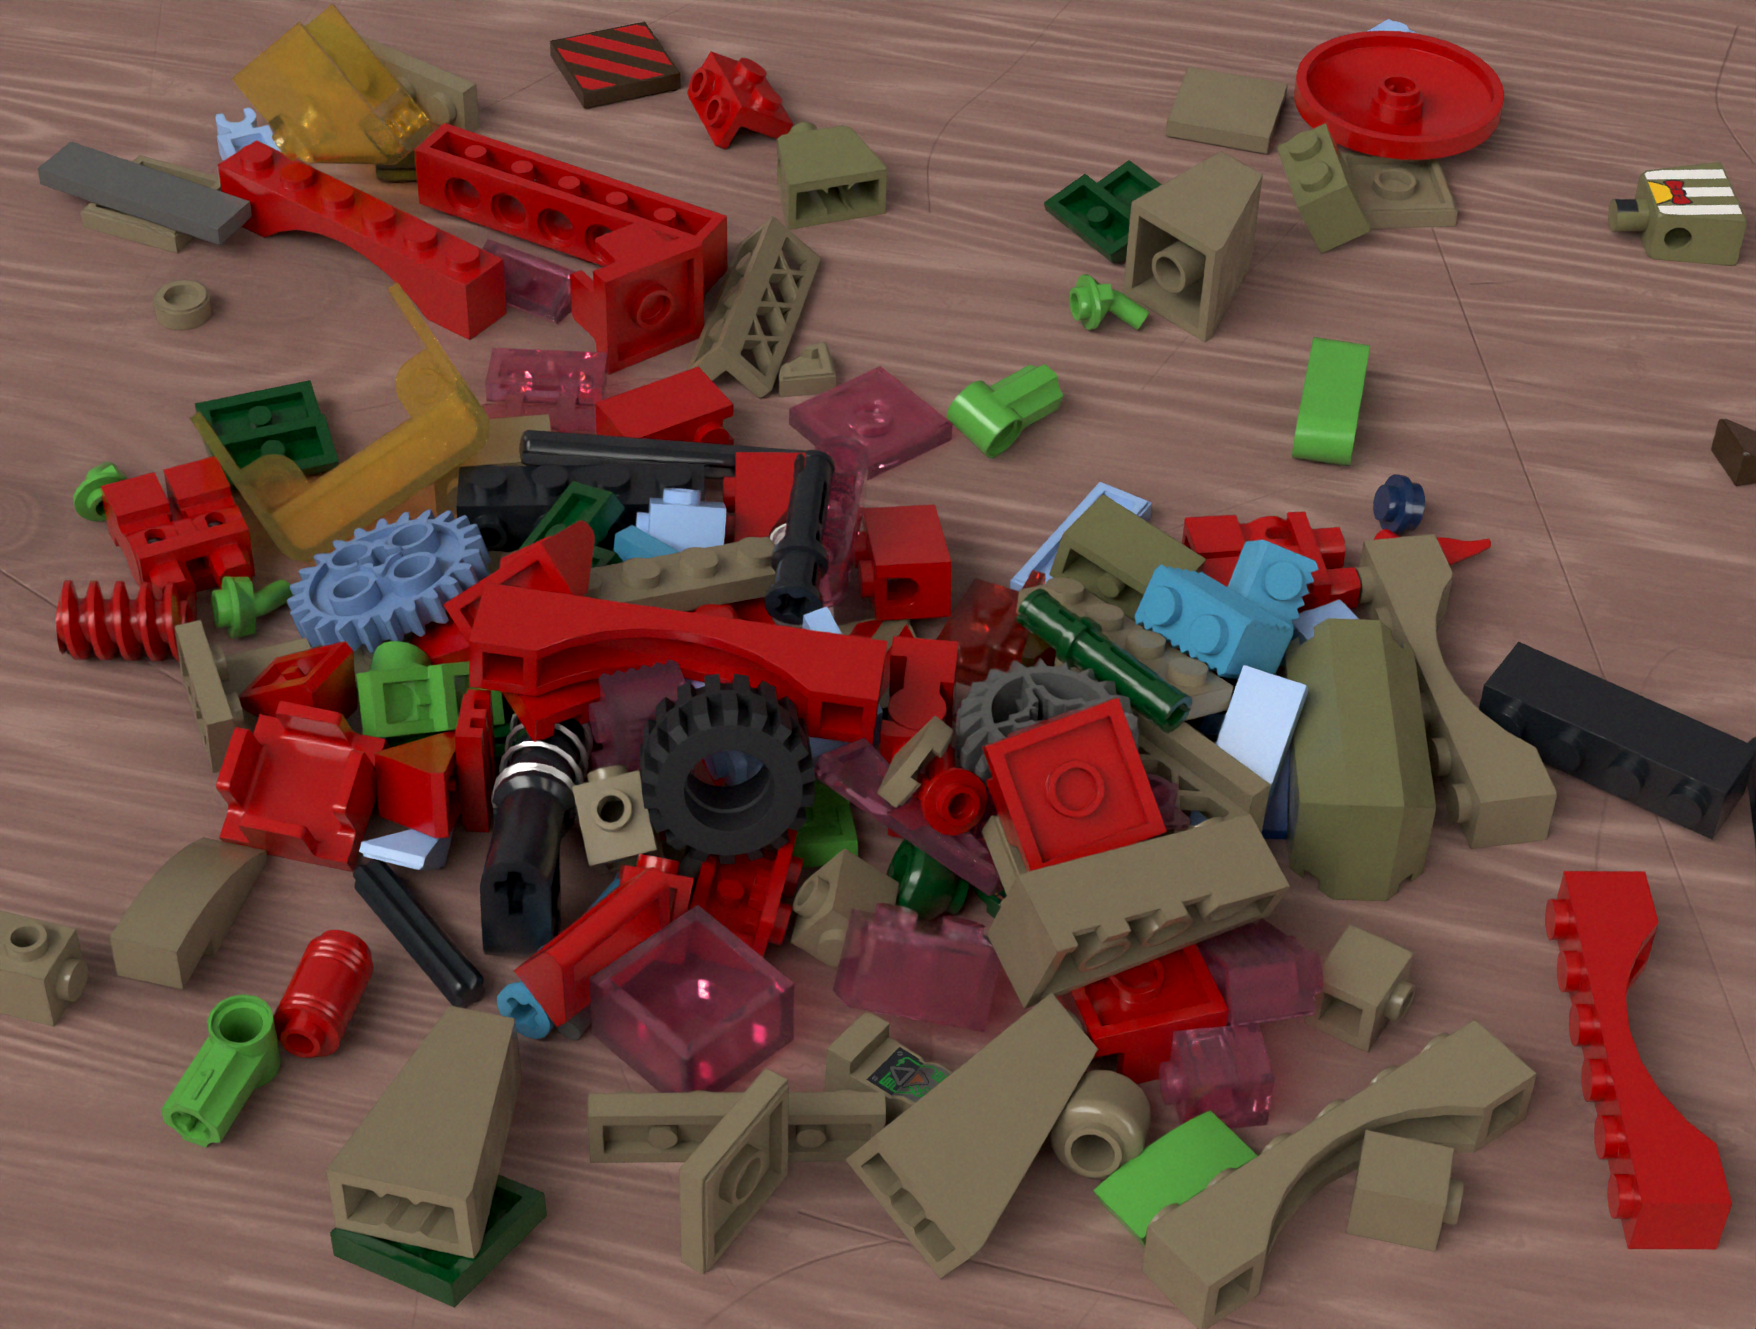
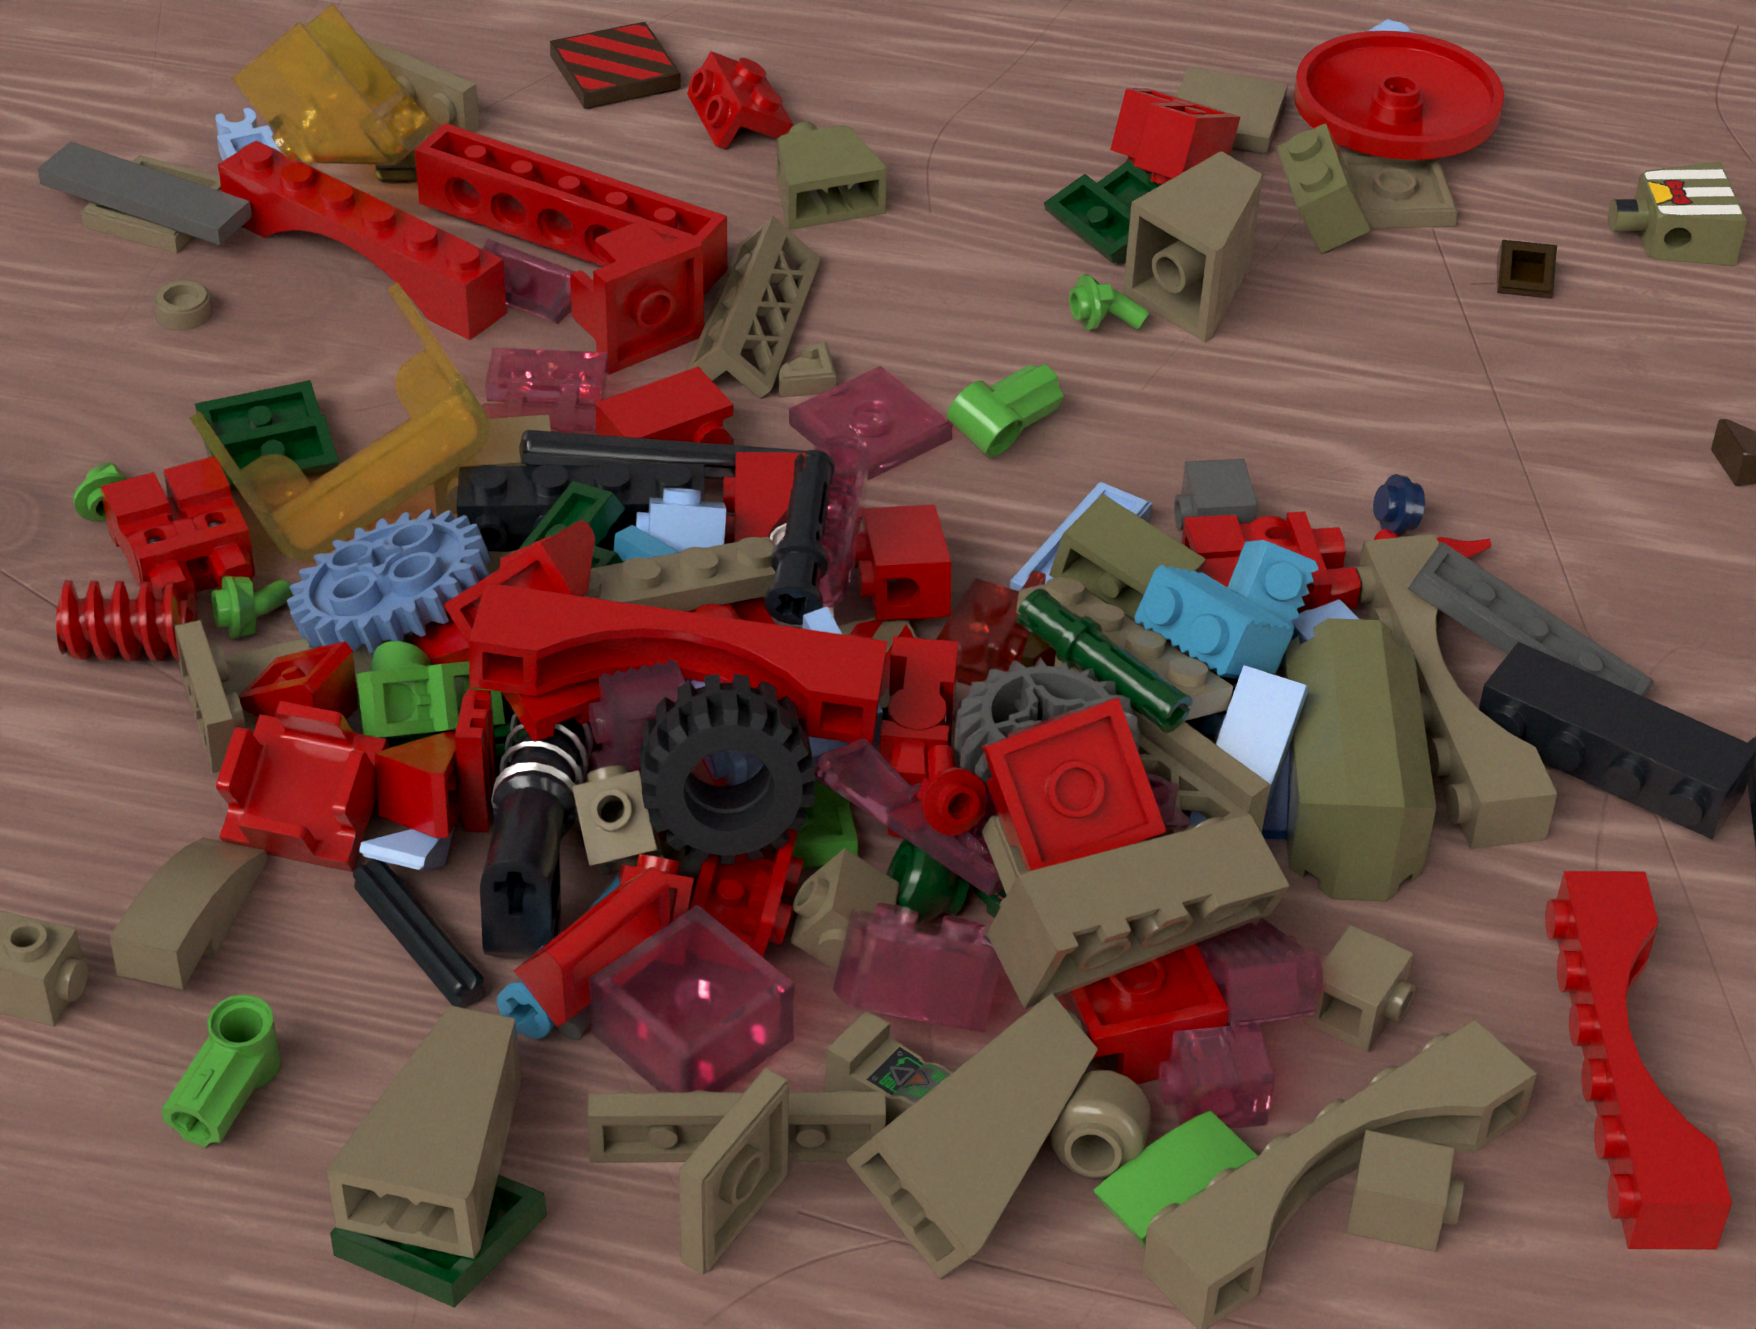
red head [273,930,374,1058] -> none
dark tan tile [877,716,954,808] -> none
bright green beam [1292,337,1370,466] -> none
none -> red brick [1110,88,1240,185]
none -> dark grey brick [1174,459,1258,530]
none -> dark grey tile [1408,542,1654,697]
none -> dark brown slope [1497,240,1557,299]

